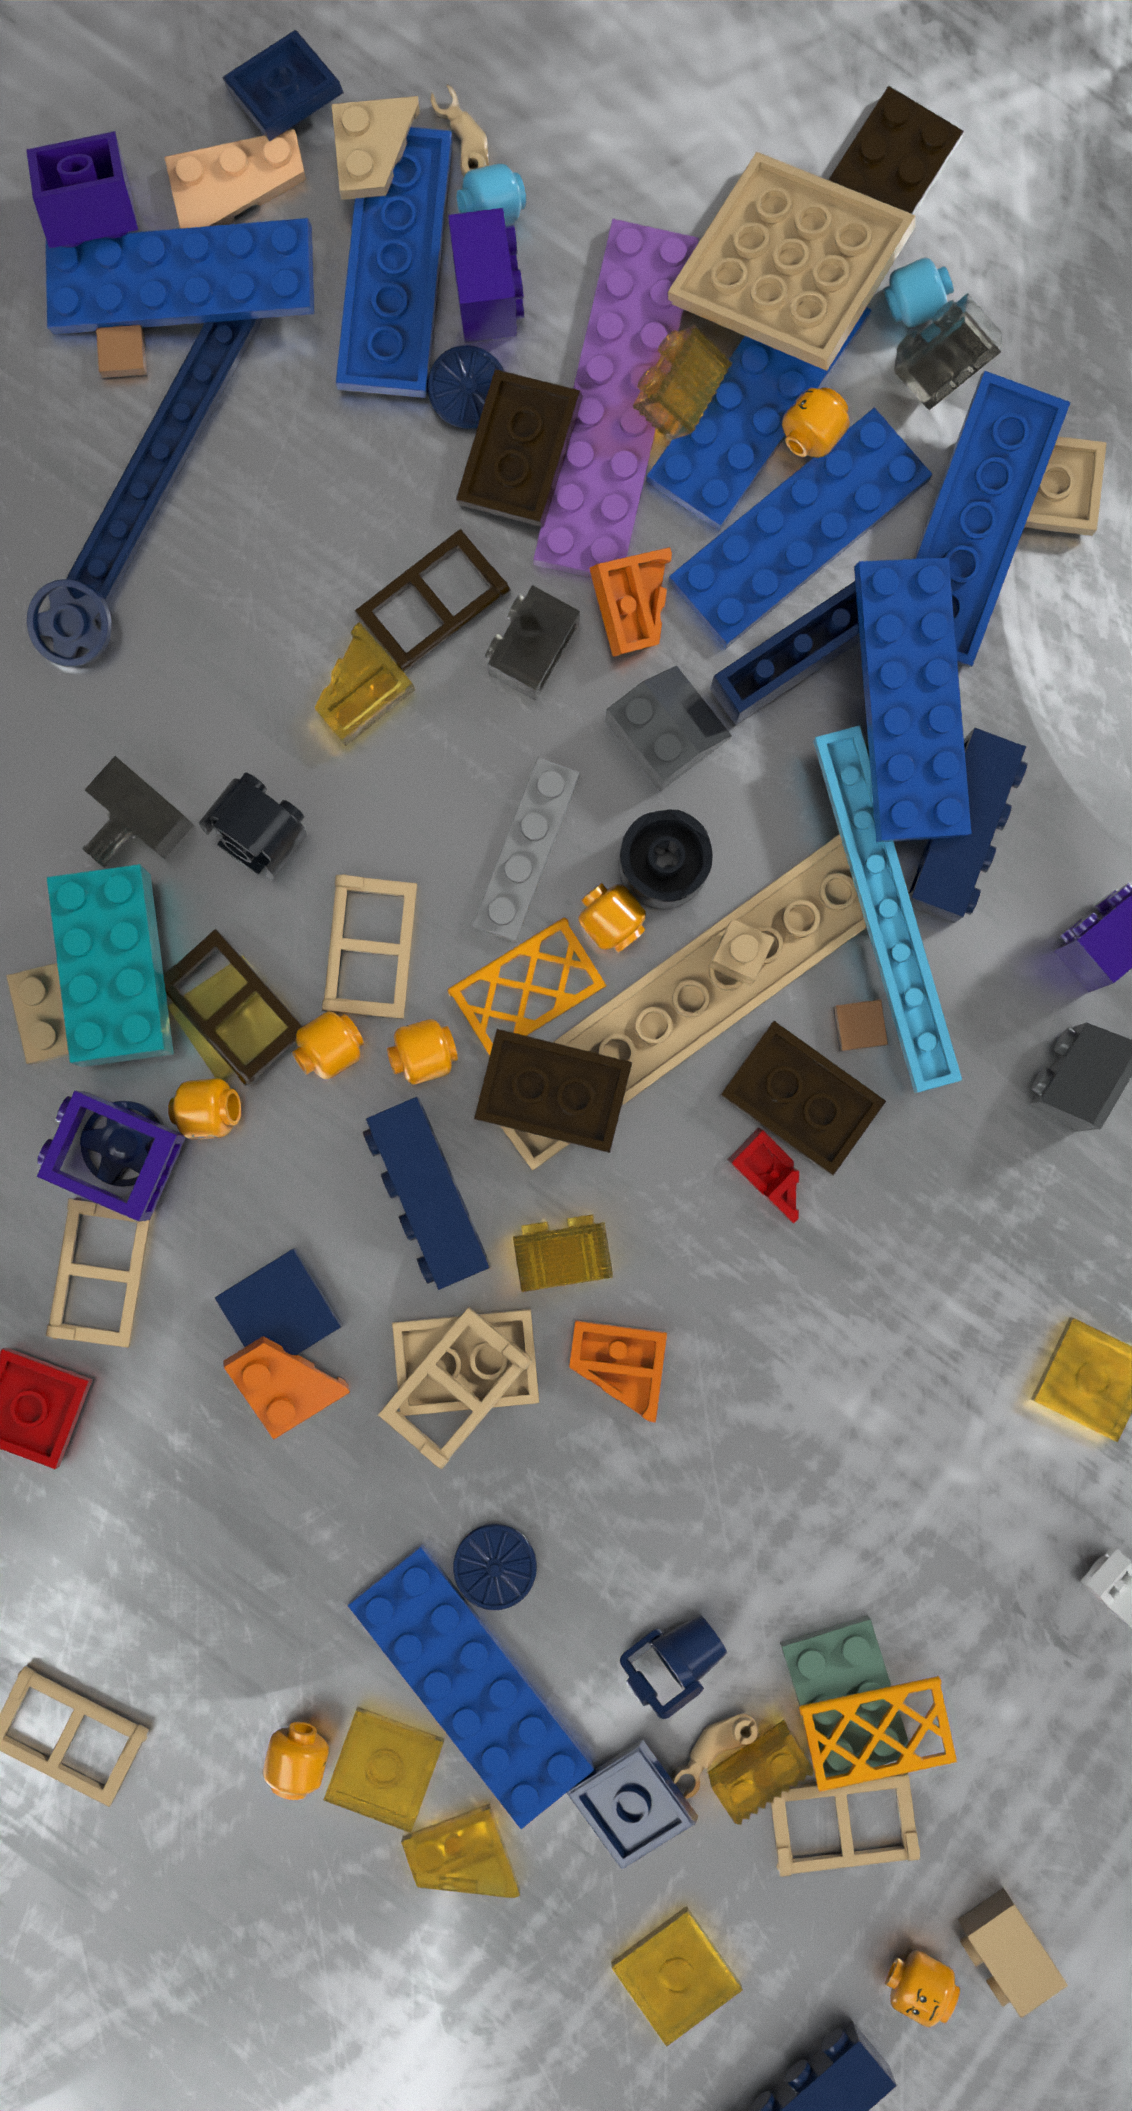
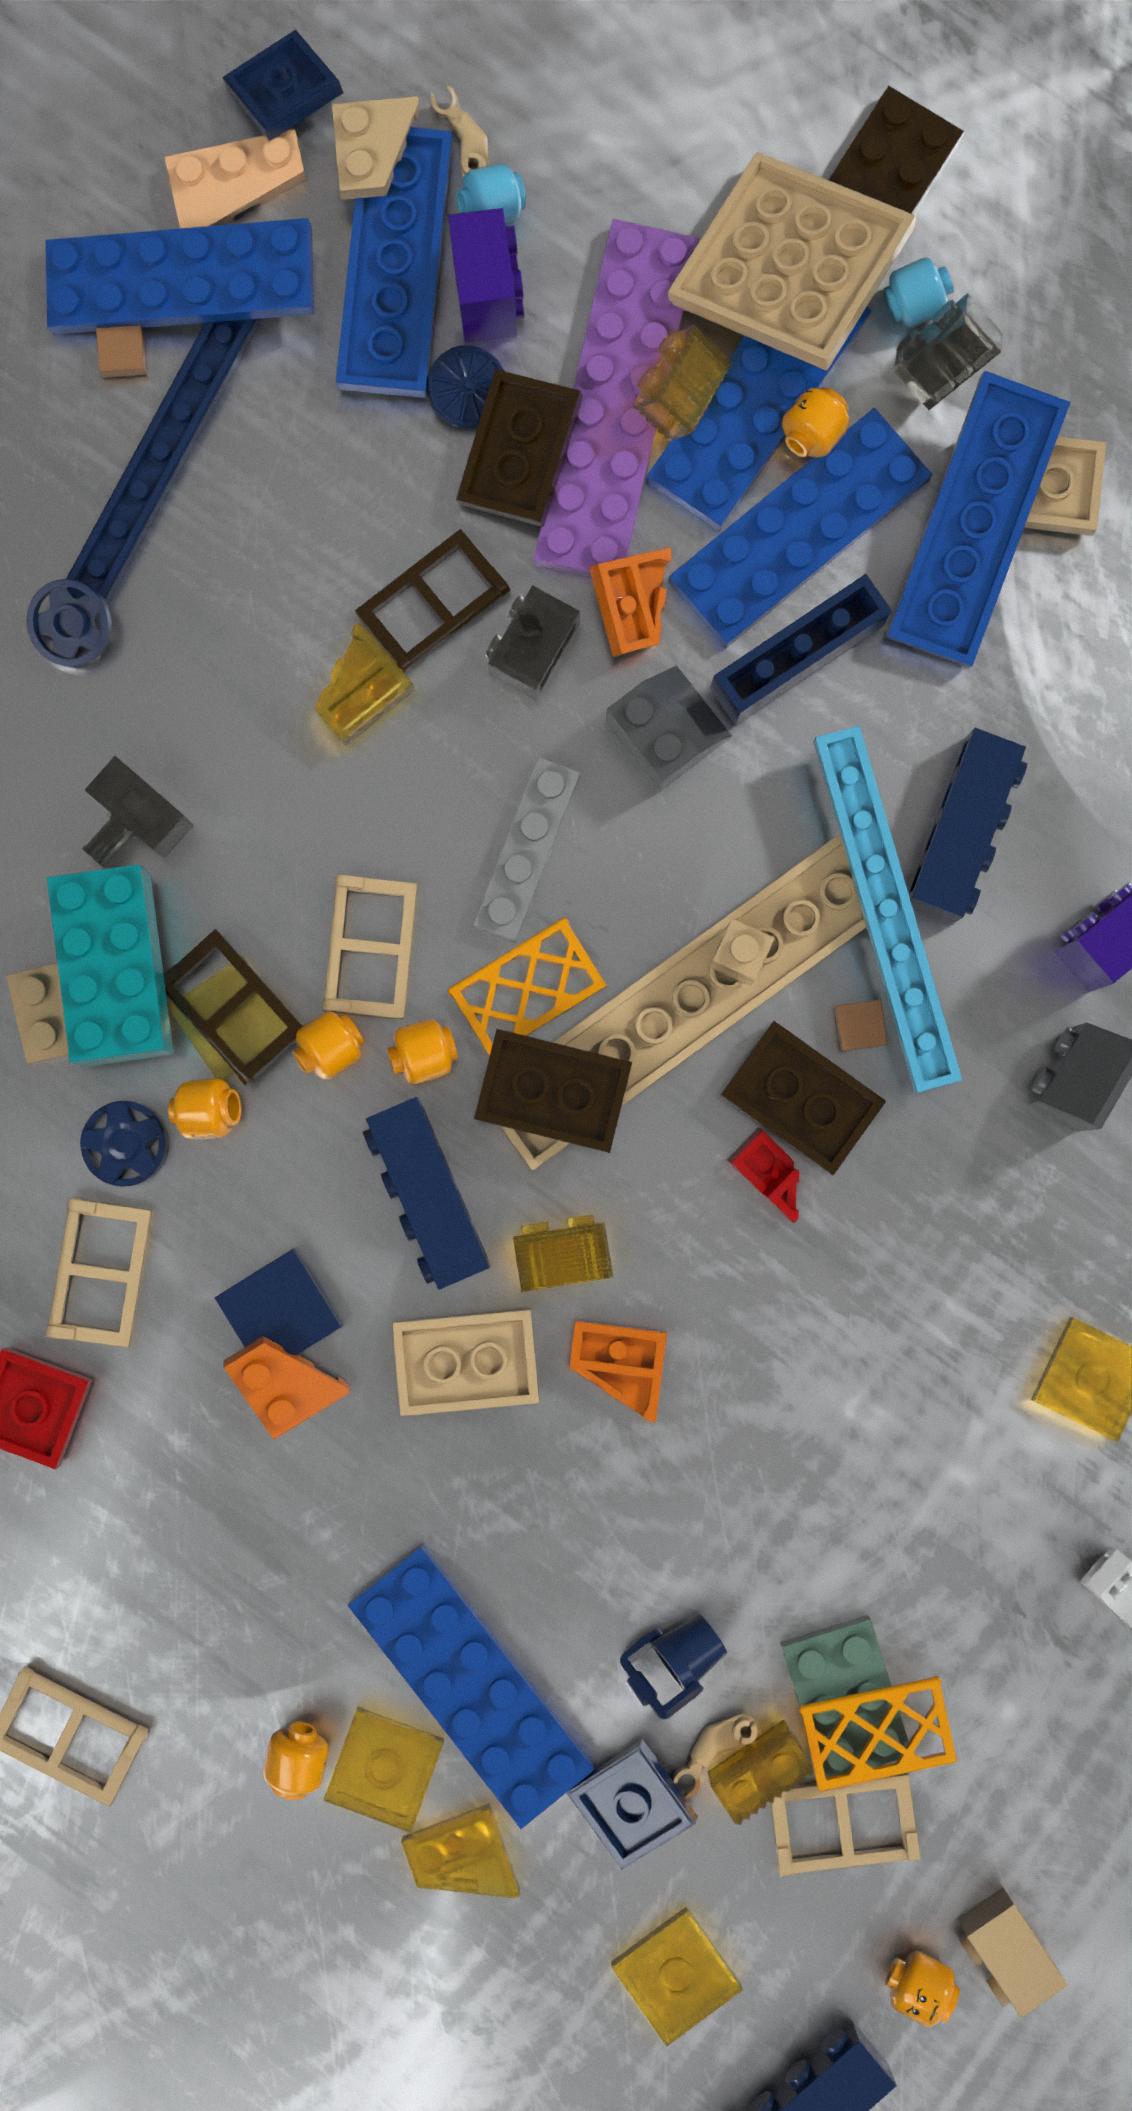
dark purple brick [26,131,138,249] -> none
dark purple window [36,1090,186,1222] -> none
black brick [199,772,307,880] -> none
tan window [378,1307,533,1469] -> none
dark blue wheel [453,1524,537,1610] -> none
light orange head [578,883,646,952] -> none
black brick [619,809,713,909] -> none
blue plate [854,558,971,842] -> none

